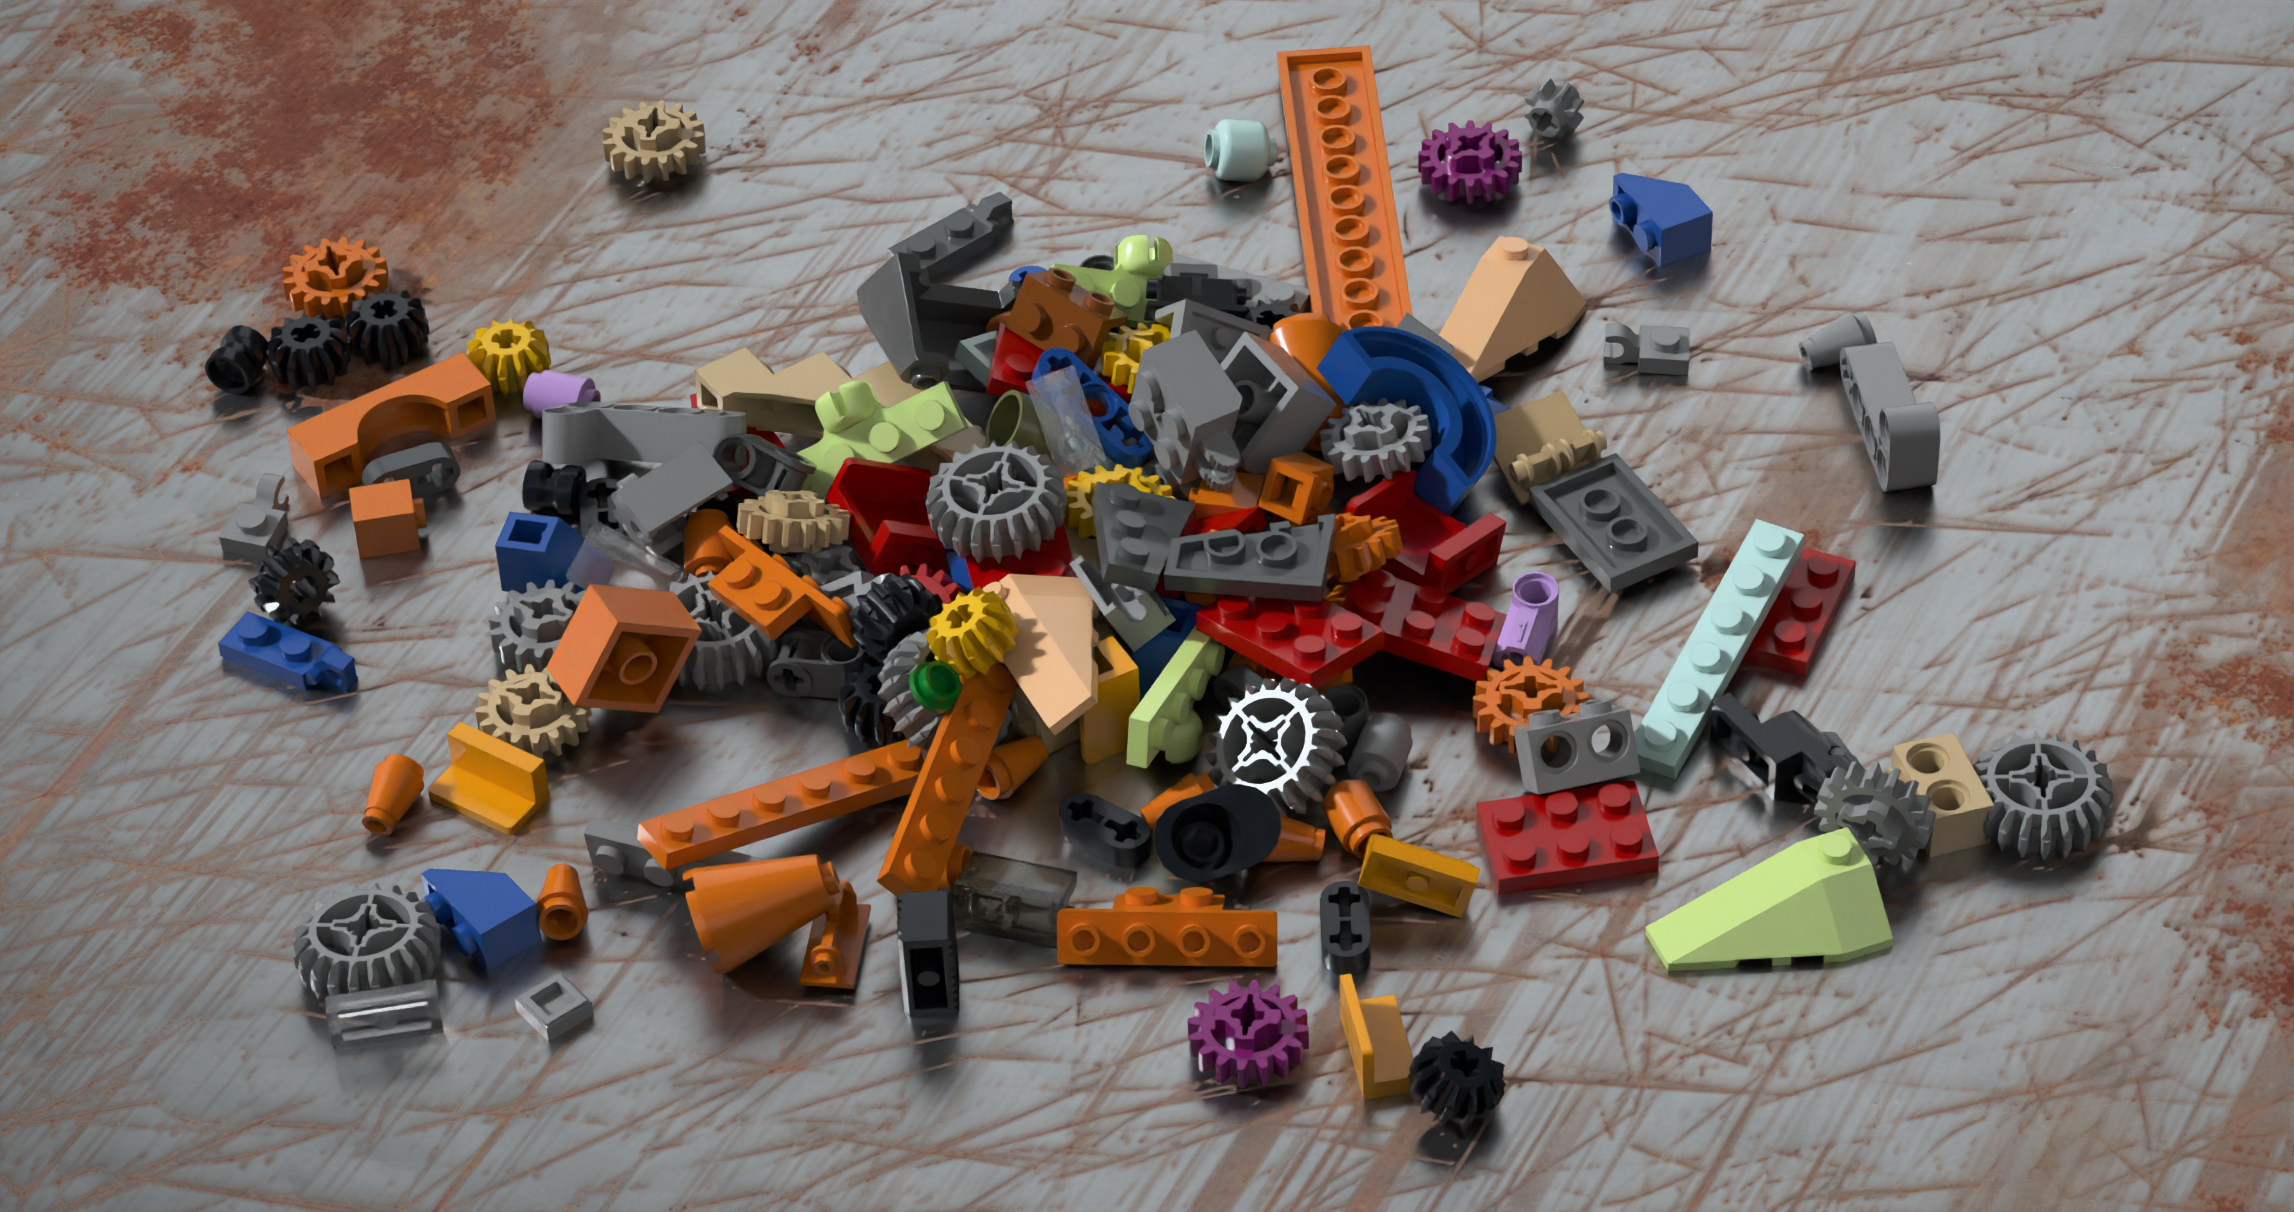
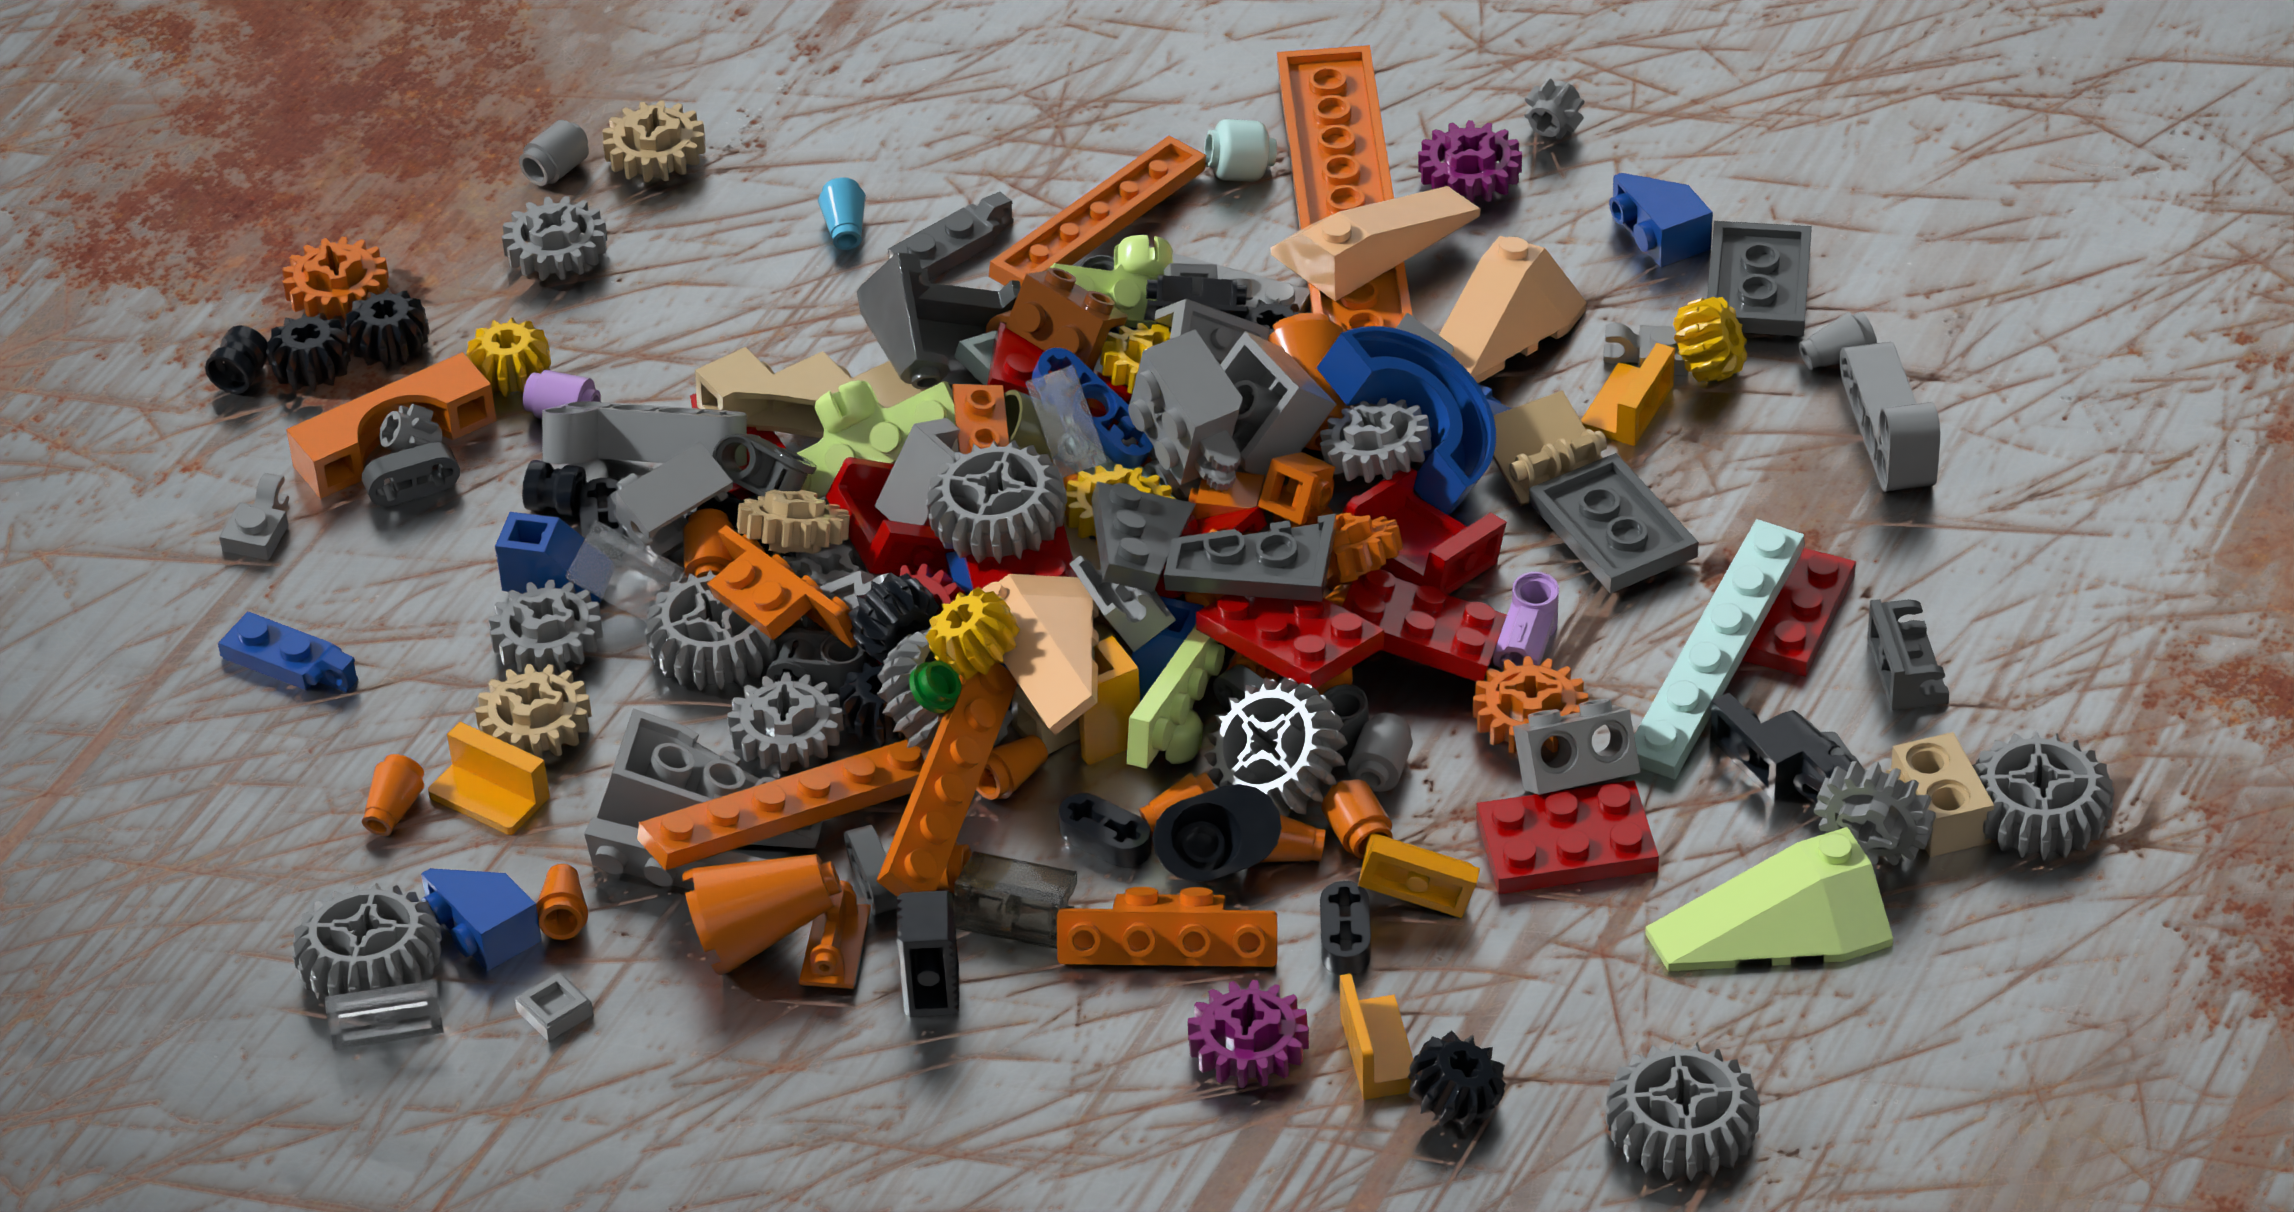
black gear [248,536,341,627] -> none
orange brick [349,479,427,559] -> none
orange brick [546,584,702,713] -> none
none -> light grey gear [379,404,442,454]
none -> light grey gear [502,196,608,280]
none -> light grey brick [519,120,589,186]
none -> light grey wedge [597,708,823,849]
none -> light grey gear [727,672,844,771]
none -> medium azure cone [818,177,866,250]
none -> dark grey beam [844,825,898,915]
none -> light grey panel [875,418,960,526]
none -> orange hinge [952,384,1009,454]
none -> orange plate [989,135,1207,286]
none -> light nougat wedge [1271,186,1480,302]
none -> light orange panel [1581,342,1675,446]
none -> light grey gear [1605,1041,1760,1182]
none -> yellow gear [1673,297,1747,382]
none -> dark grey plate [1707,221,1812,336]
none -> dark grey hinge [1867,599,1949,710]

